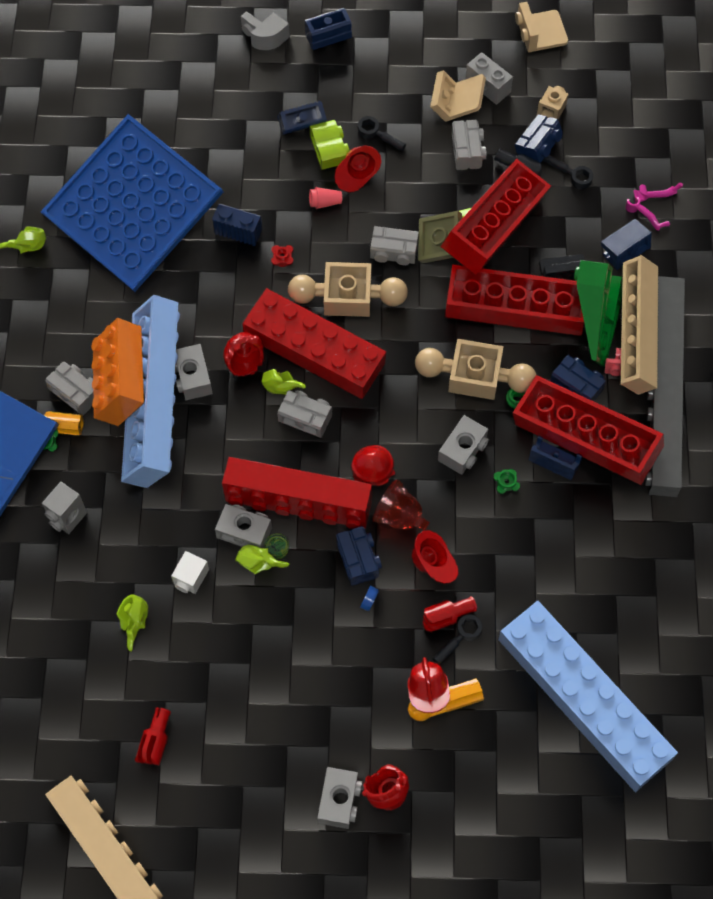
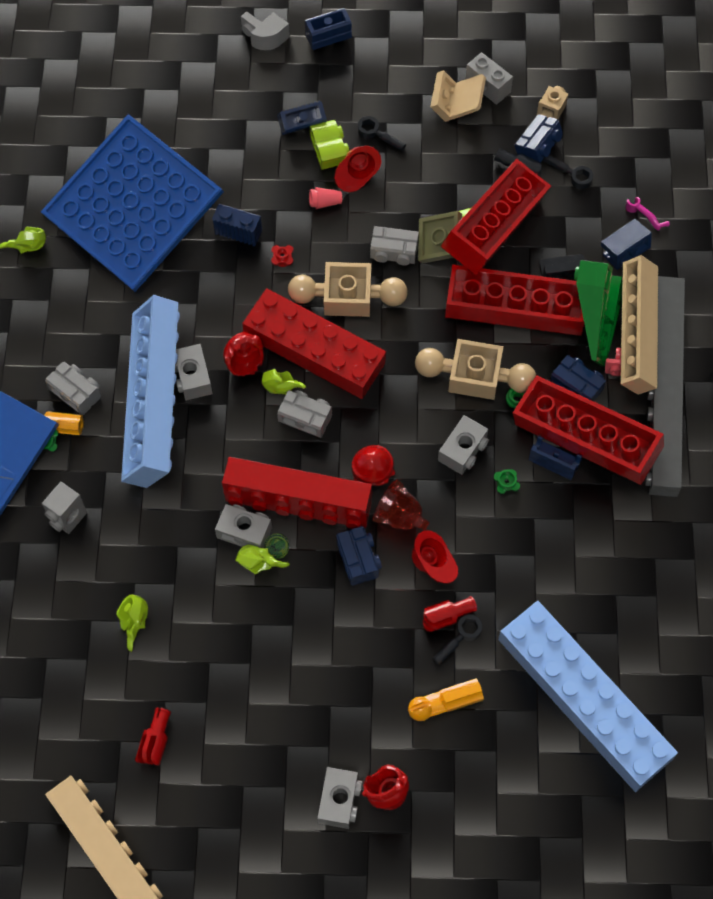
orange brick [91,318,144,426] -> none
white brick [171,551,209,594] -> none
blue tile [360,586,379,611] -> none
red piece [408,657,450,713] -> none
light grey brick [451,120,486,170] -> none
tan bracket [515,2,568,52] -> none
dark pink piece [634,182,683,202] -> none

